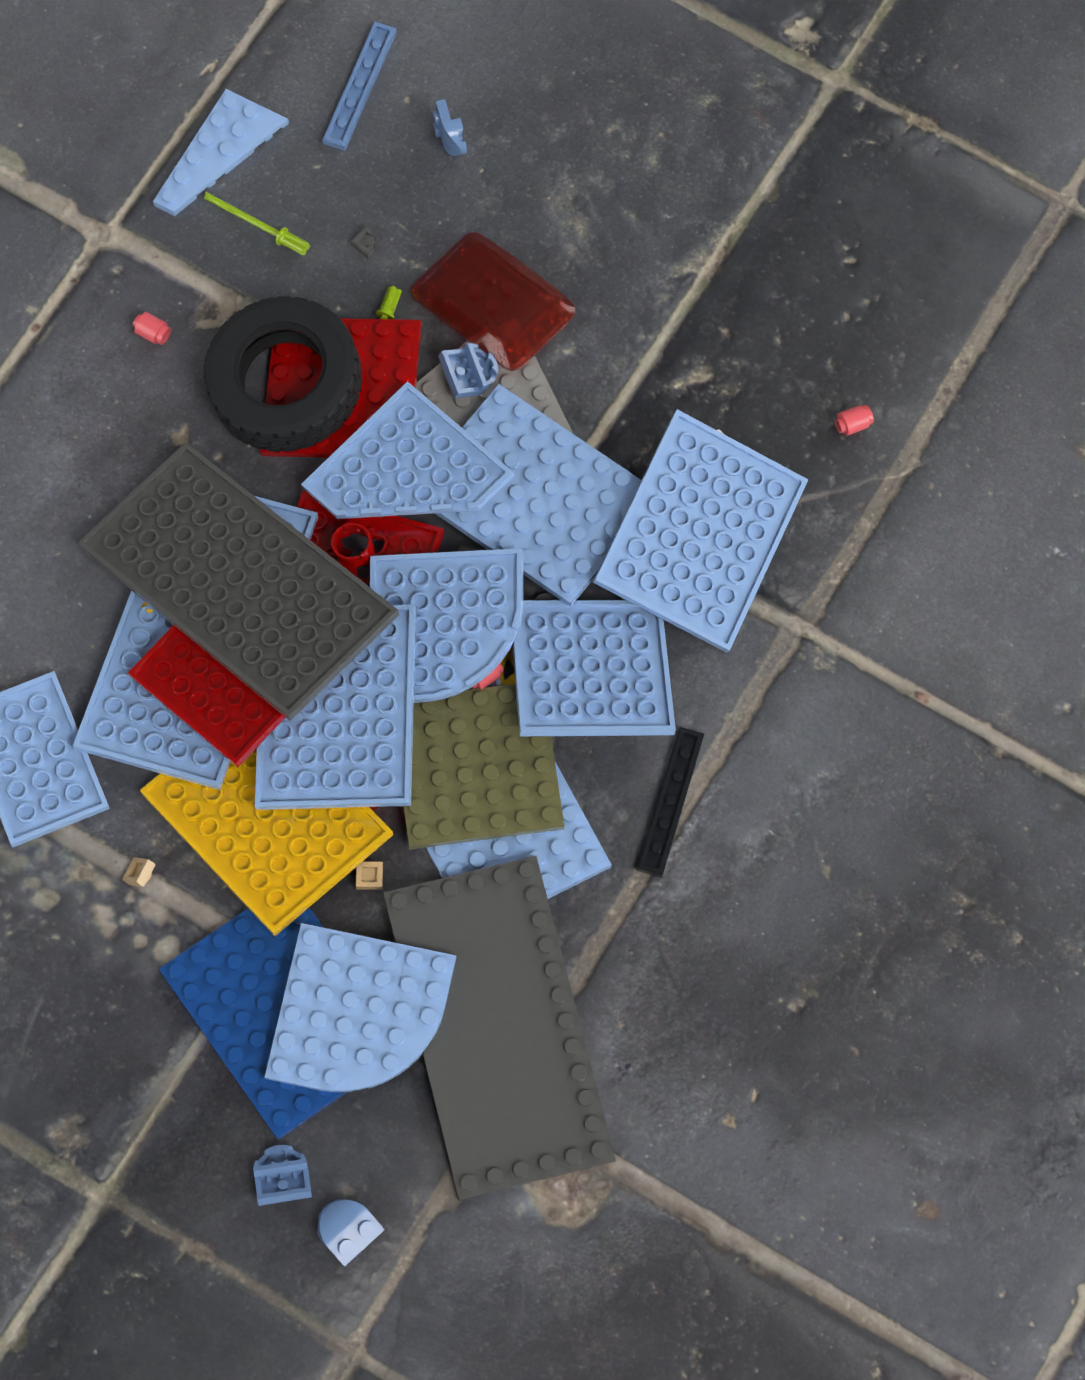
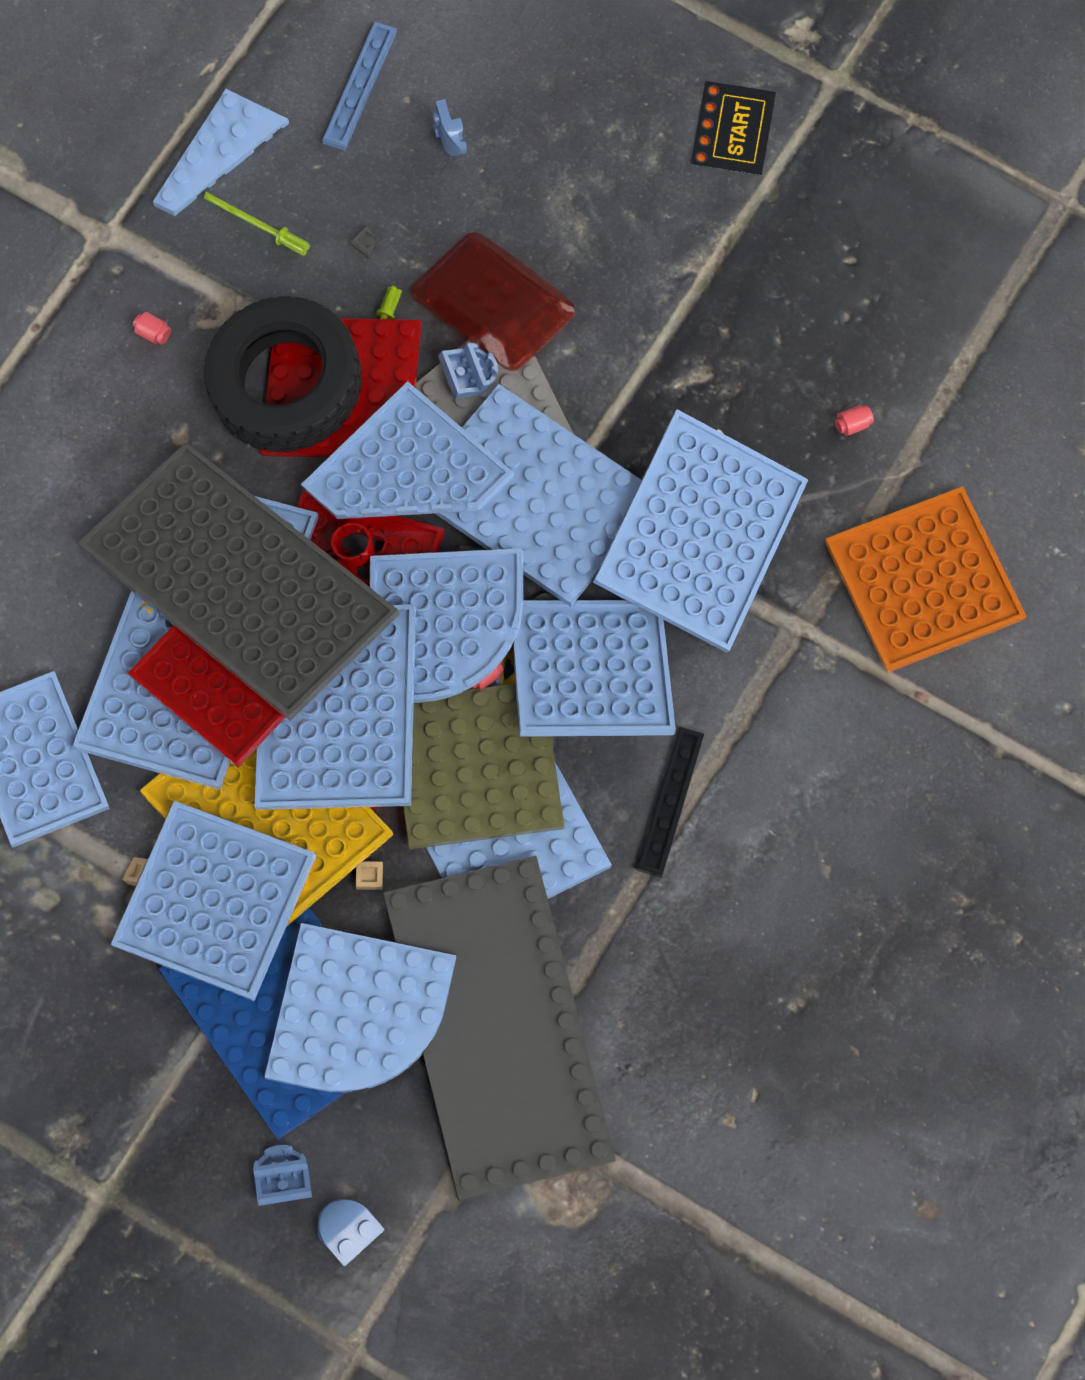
none -> light blue plate [111,801,317,1001]
none -> black sticker [691,81,776,175]
none -> orange plate [825,486,1027,673]

